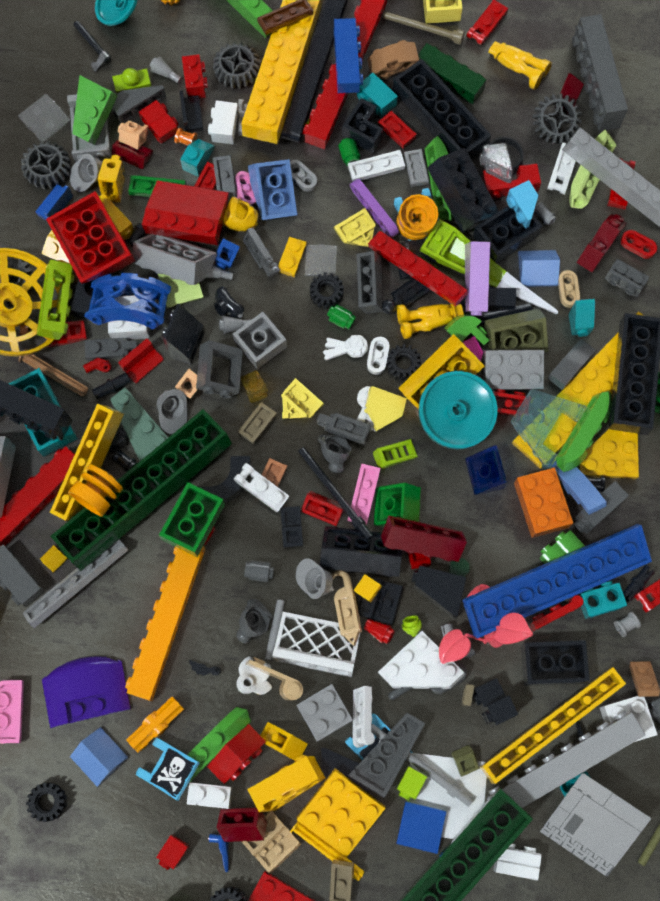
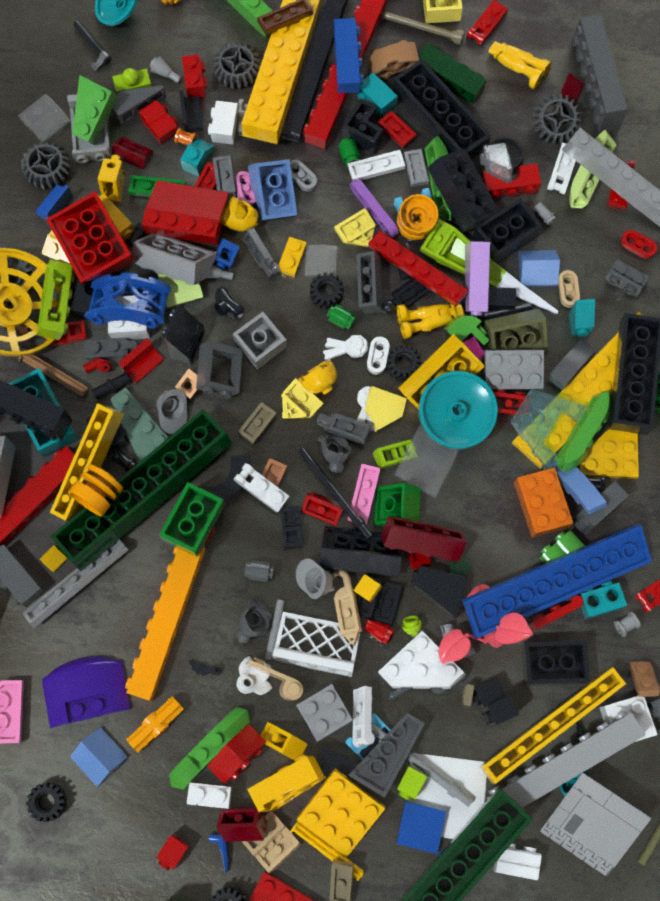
light grey piece [69,154,103,192] -> none
light nougat brick [118,120,148,149] -> none
flag [136,738,199,801] -> none
light grey cone [219,315,252,334] -> none
clear yellow slope [240,370,268,403] -> none
olive slope [451,745,480,777] -> none
clear blue slope [465,445,507,495] -> none
medium azure slope [507,180,538,228] -> none
dark red arch [576,214,627,272] -> none
black pin [623,565,655,603] -> none
none -> yellow cylinder [298,359,337,395]
none -> clear piece [394,423,459,498]

